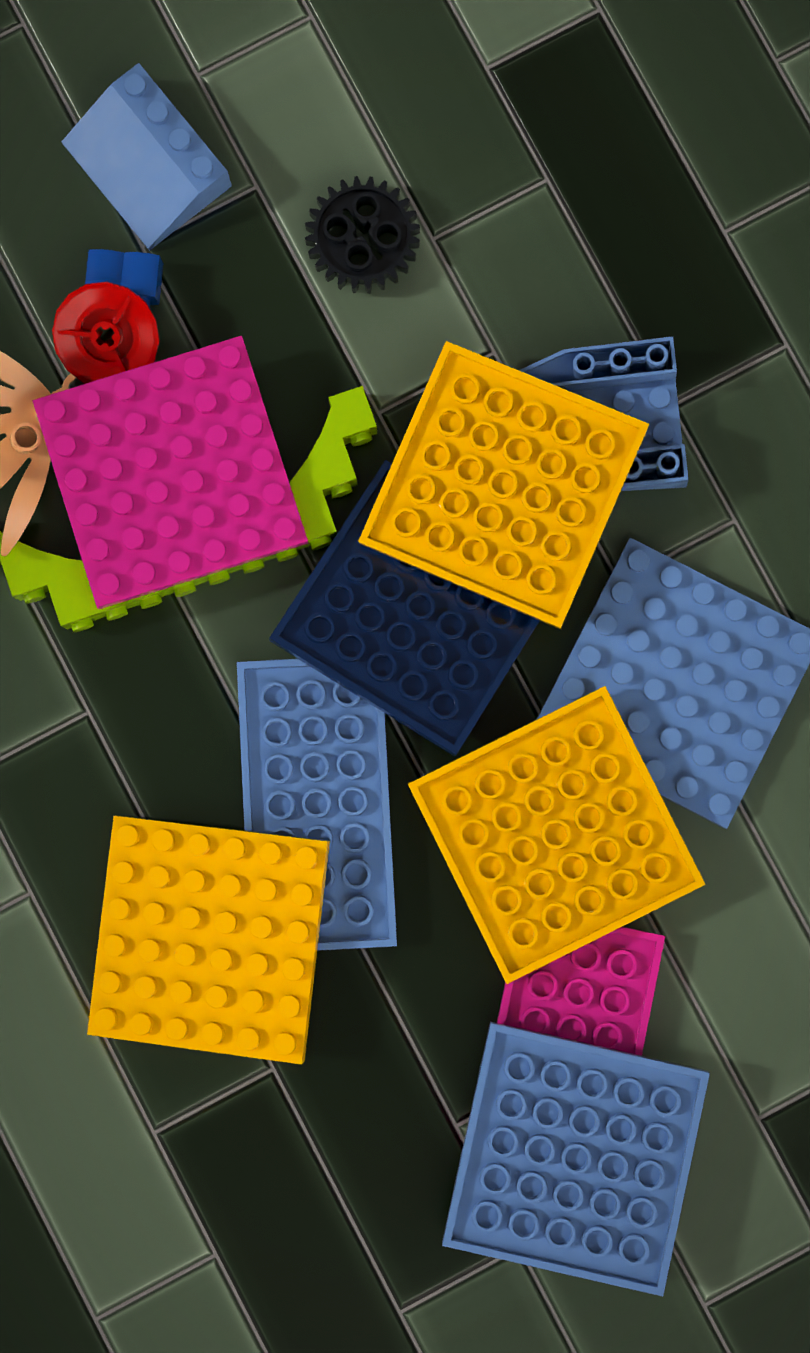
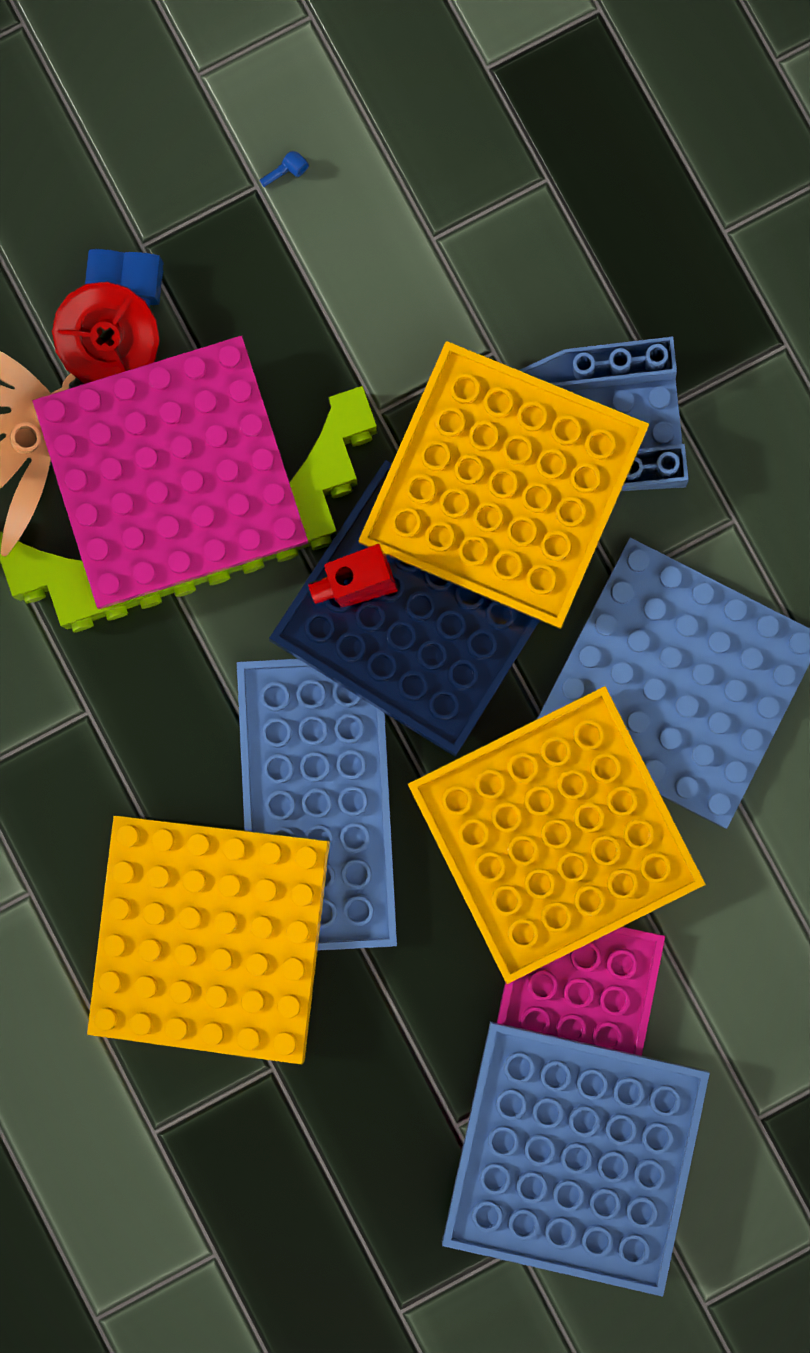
medium blue slope [61,63,232,251] -> none
black gear [305,176,420,294] -> none
none -> blue hand [259,151,309,187]
none -> red torso [308,544,398,608]

